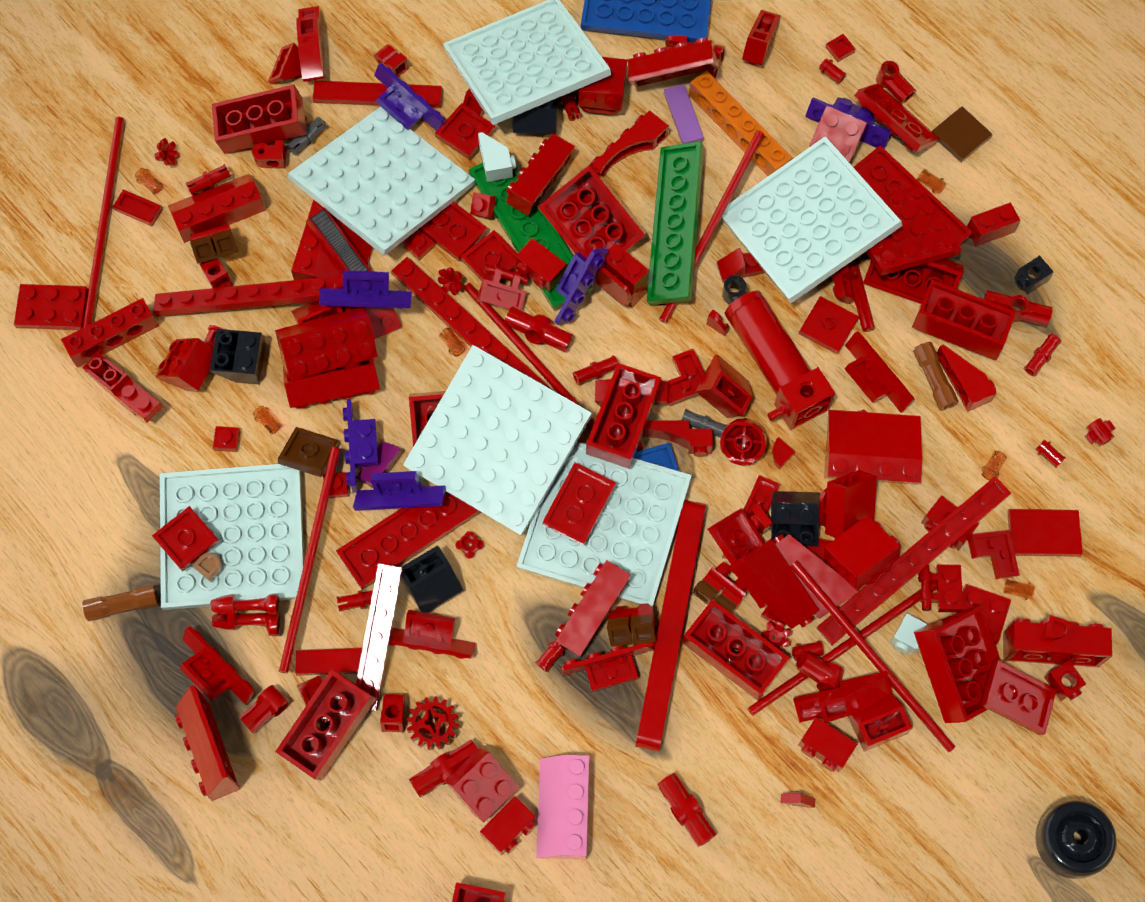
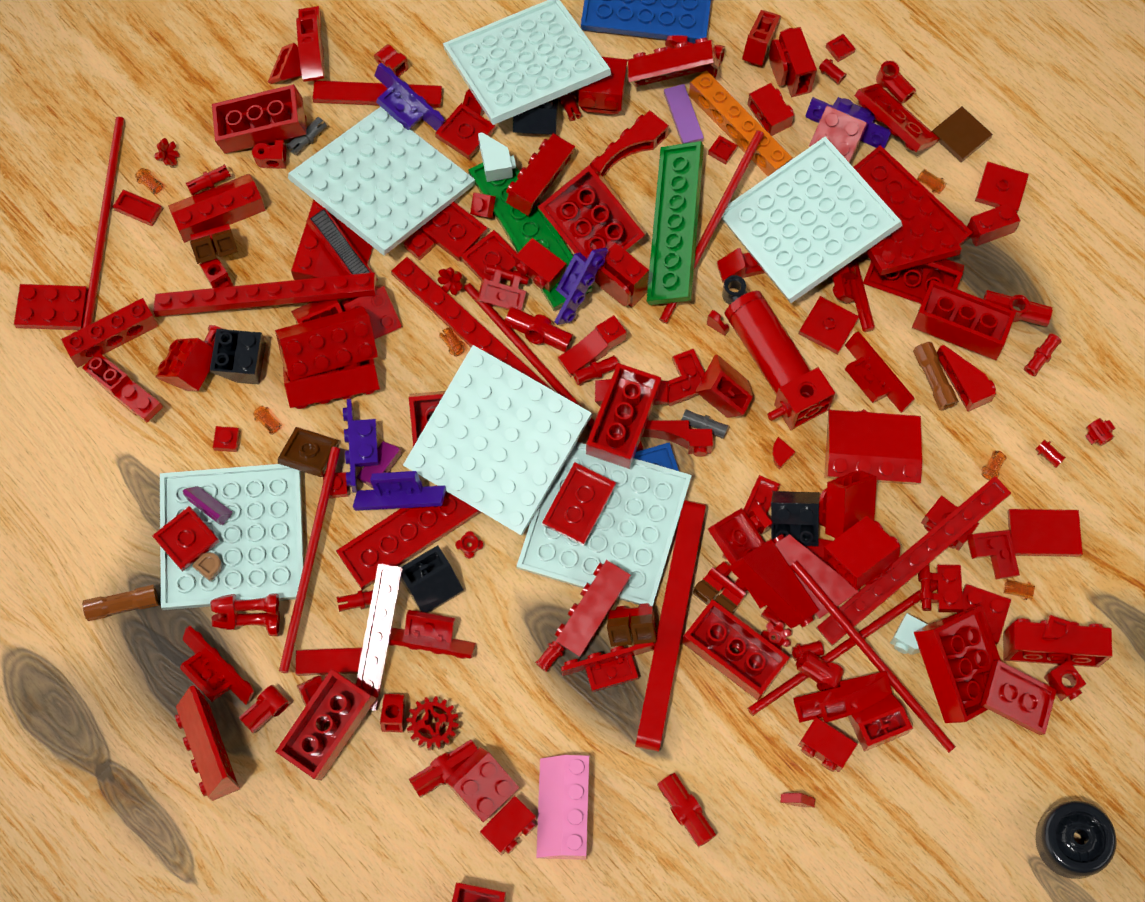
dark purple bracket [319,270,412,309] -> none
red cylinder [720,418,767,466] -> none
black brick [1014,255,1054,295] -> none
none -> magenta slope [183,486,233,526]
none -> red slope [558,315,627,377]
none -> red tile [708,135,738,165]
none -> red brick [747,83,794,136]
none -> red brick [769,27,817,98]
none -> red plate [975,161,1029,212]

